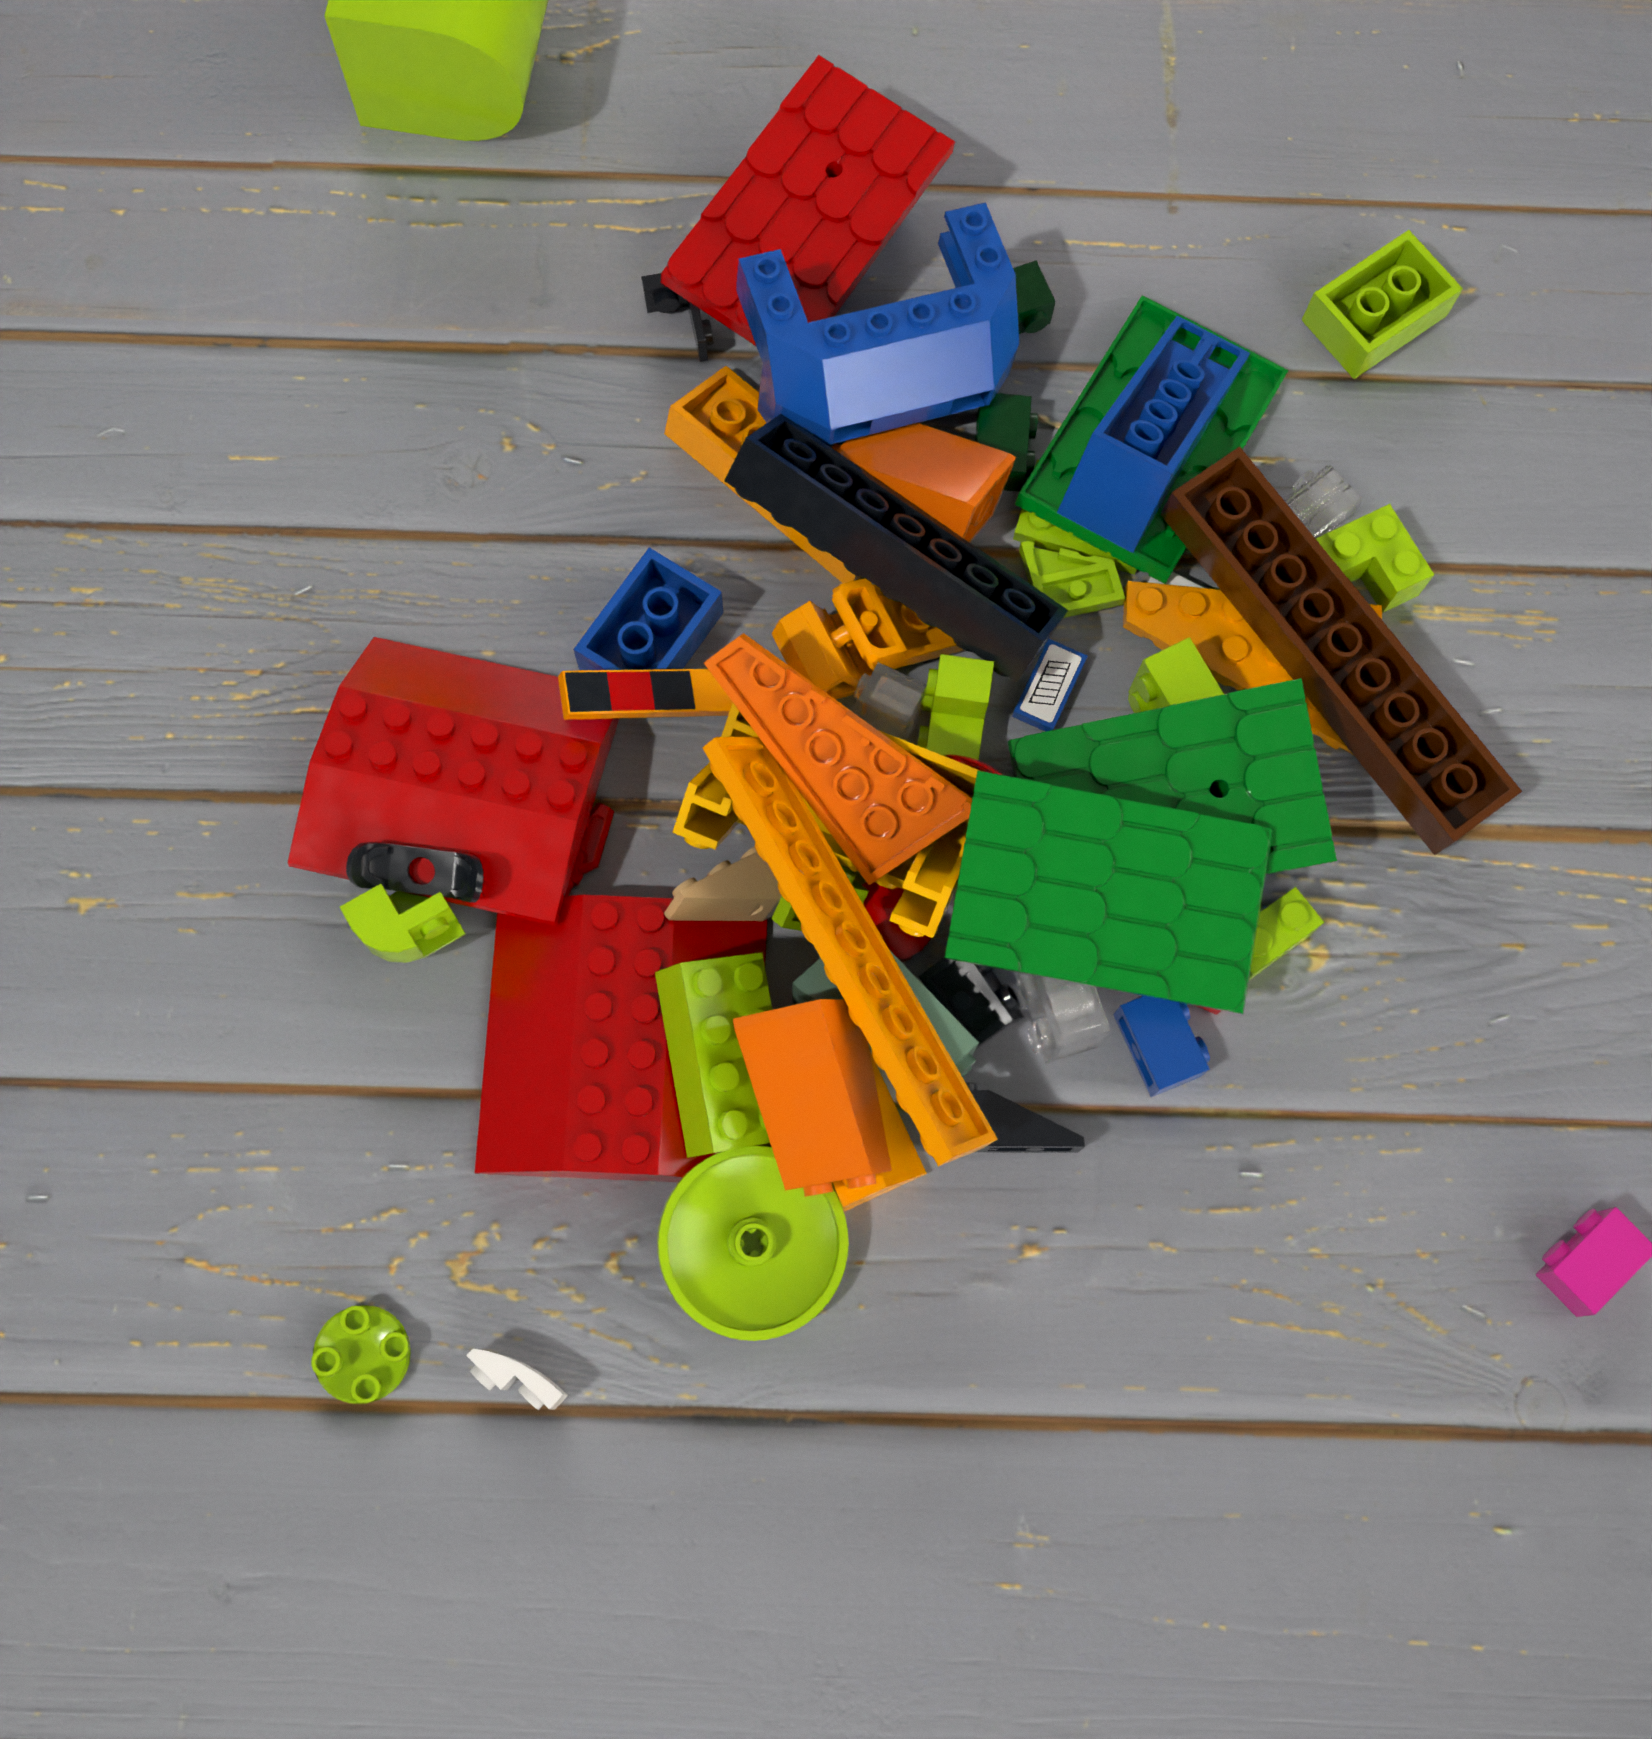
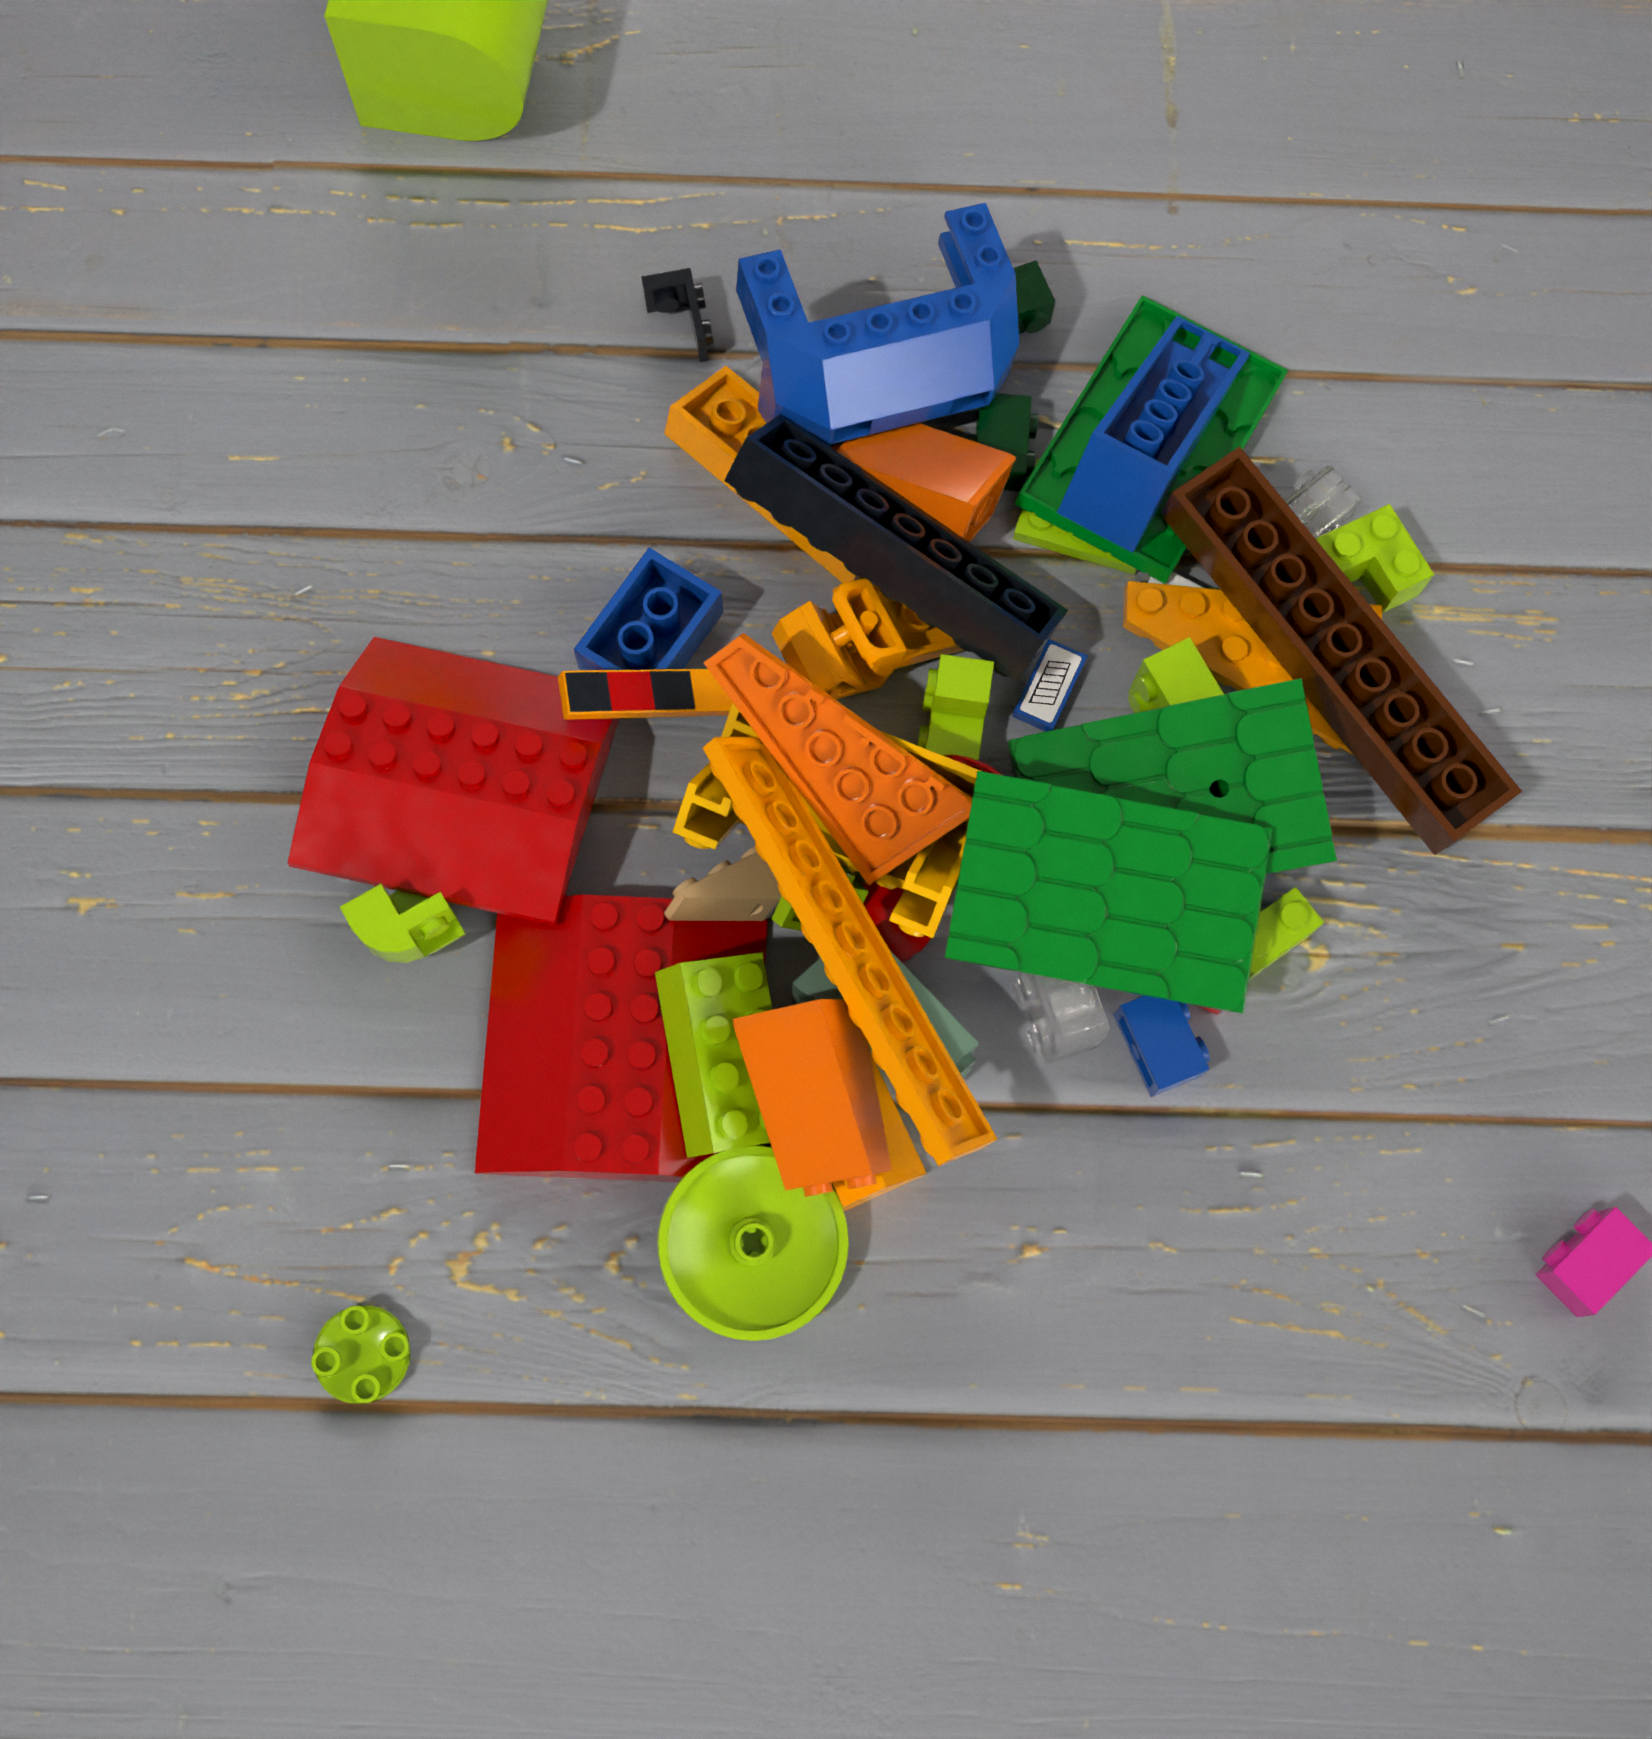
black piece [346,842,485,902] -> none
white slope [466,1348,568,1410] -> none
red piece [565,803,614,896] -> none
red piece [660,55,955,347] -> none
clear brick [852,662,927,742] -> none
black bracket [918,957,1024,1049] -> none
black slope [965,1082,1085,1153] -> none
lime wing [1019,541,1125,618] -> none
lime brick [1301,230,1463,379] -> none

